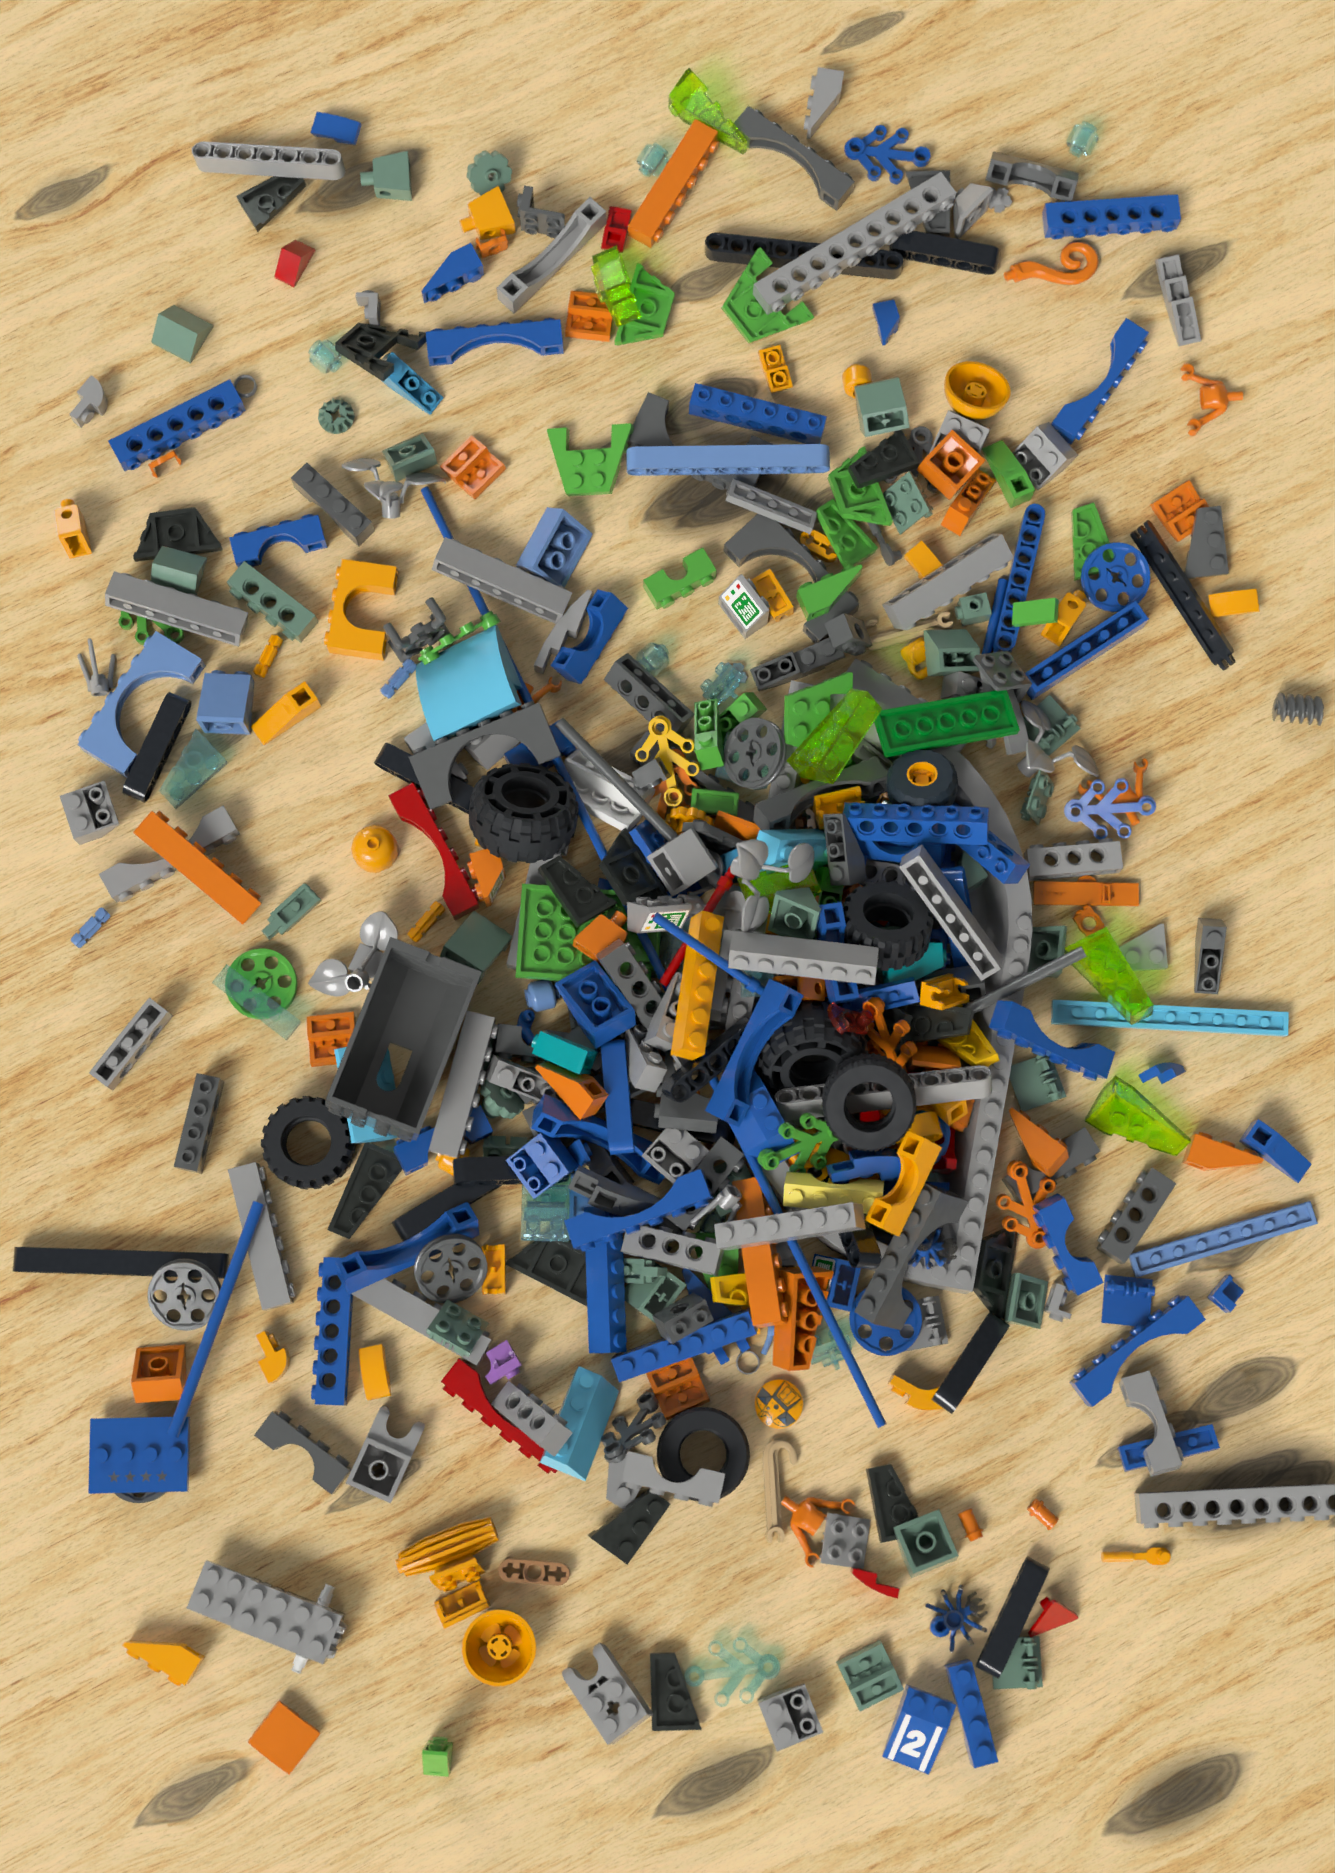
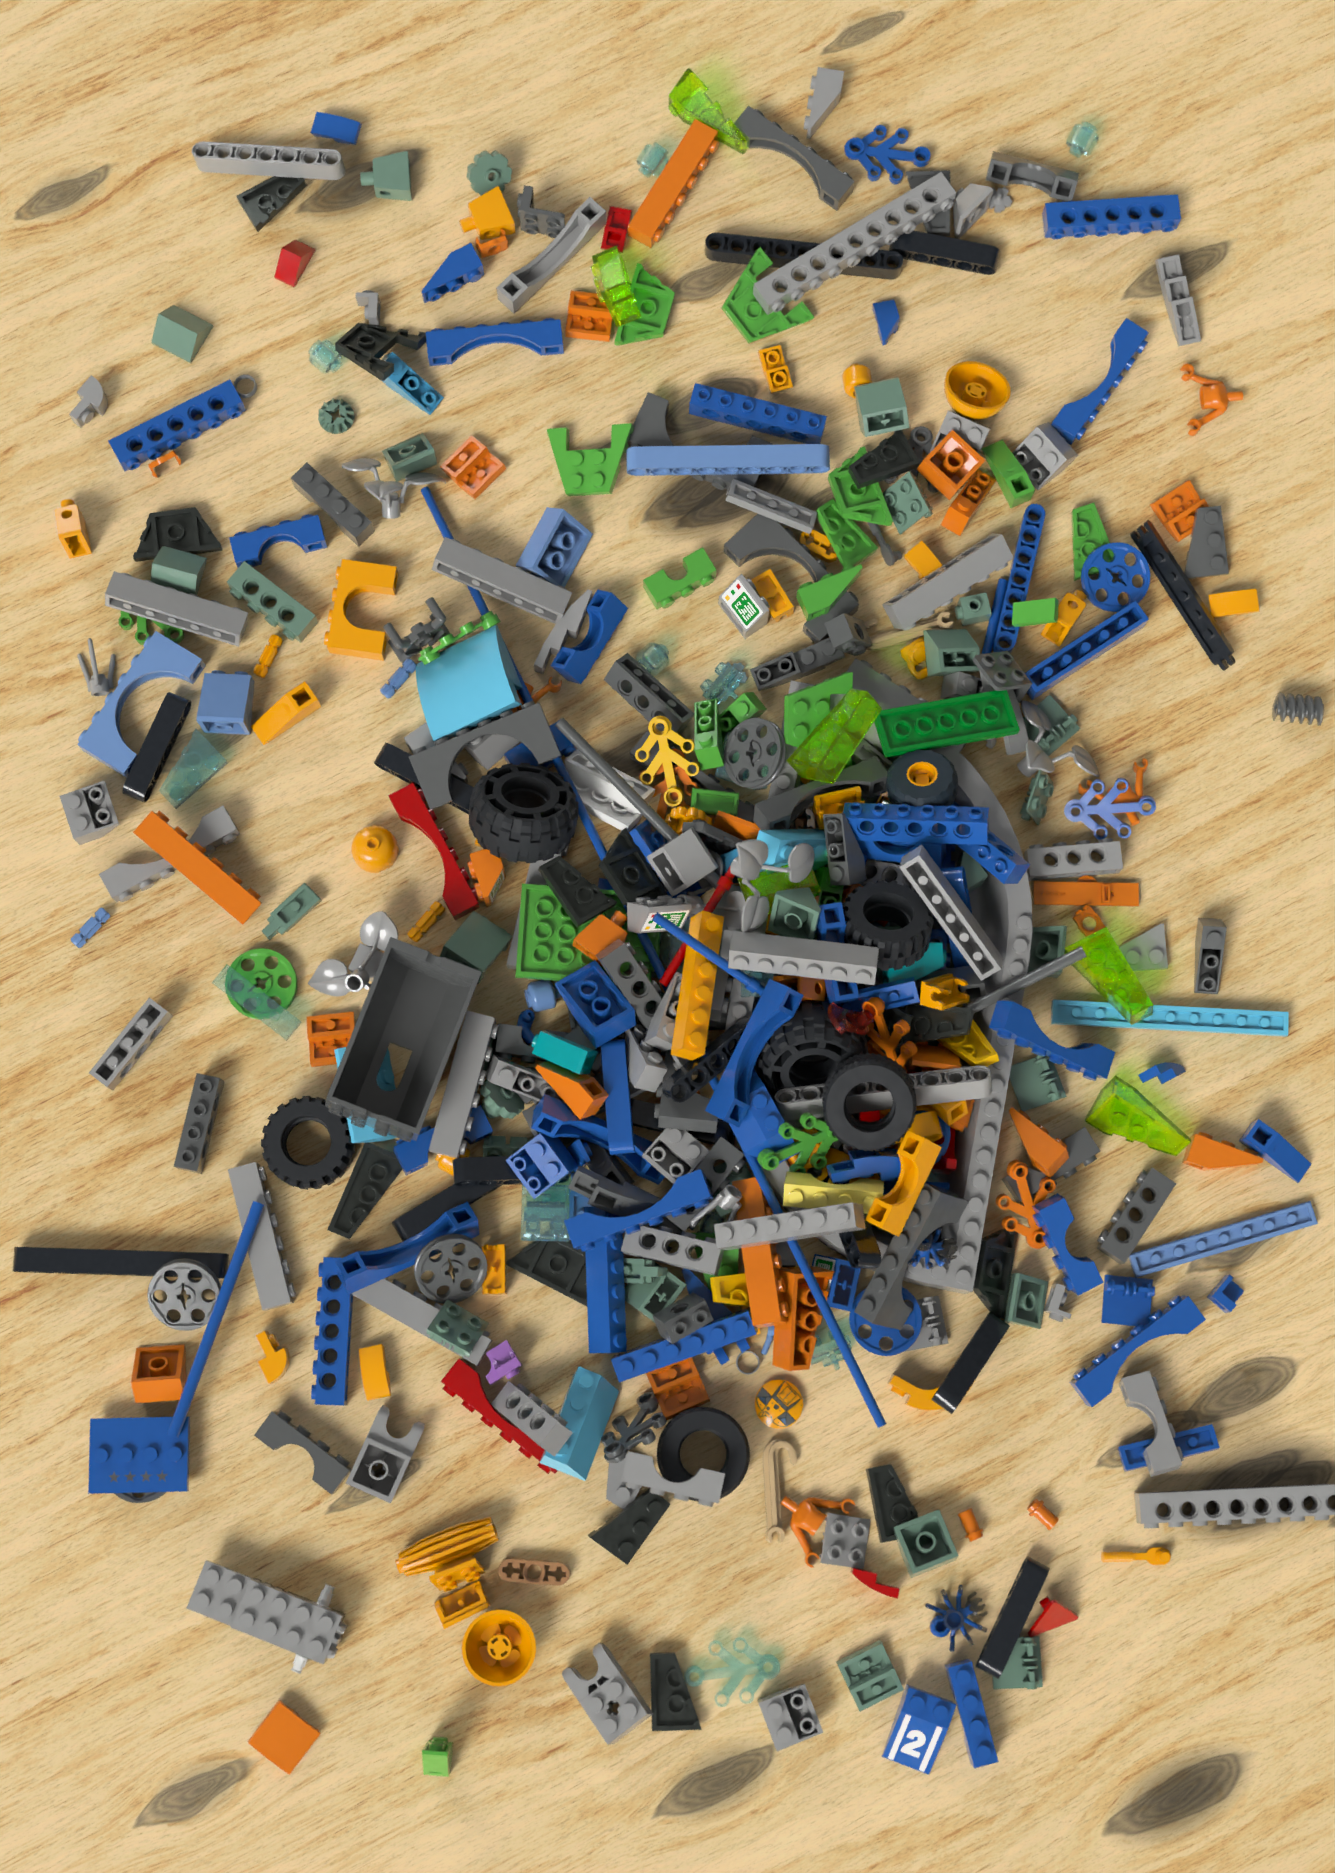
light orange slope [122,1640,205,1686] -> none
brick [632,756,671,790] -> none
orange plant [1004,241,1099,285] -> none

